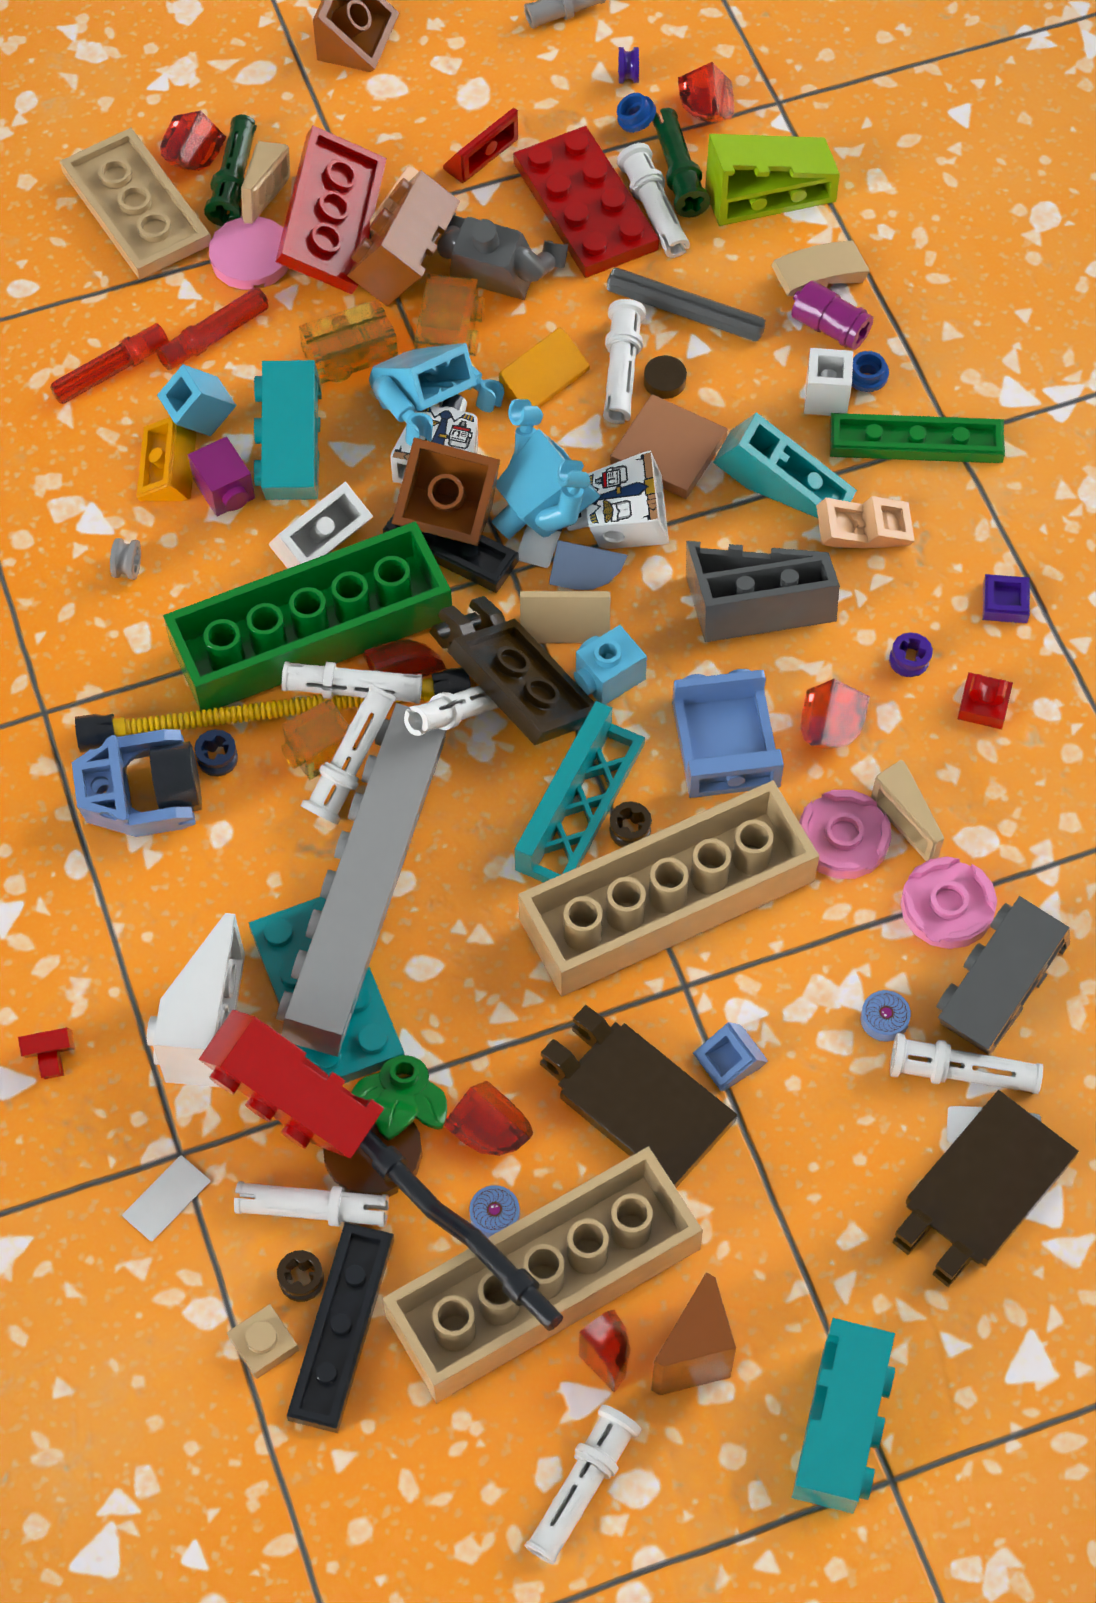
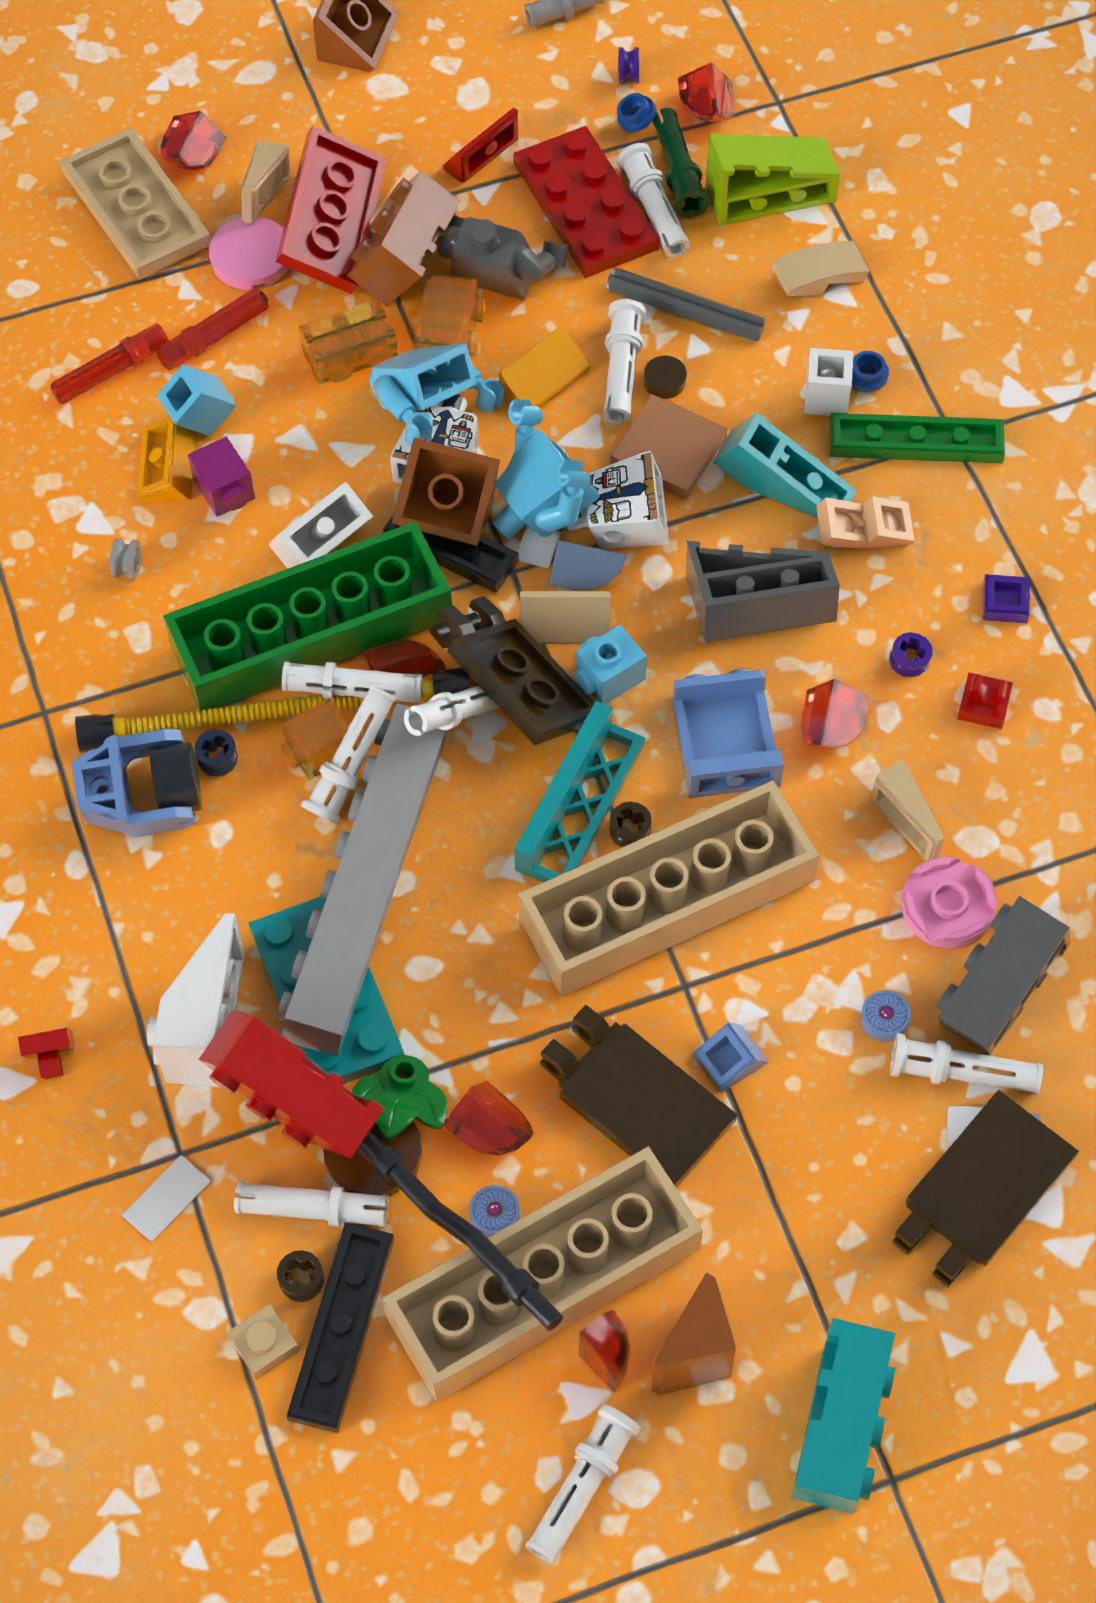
dark green pin [204,114,257,226] -> none
teal wedge [254,360,322,500] -> none
magenta piece [791,280,874,350] -> none
bright pink tile [799,790,891,879] -> none

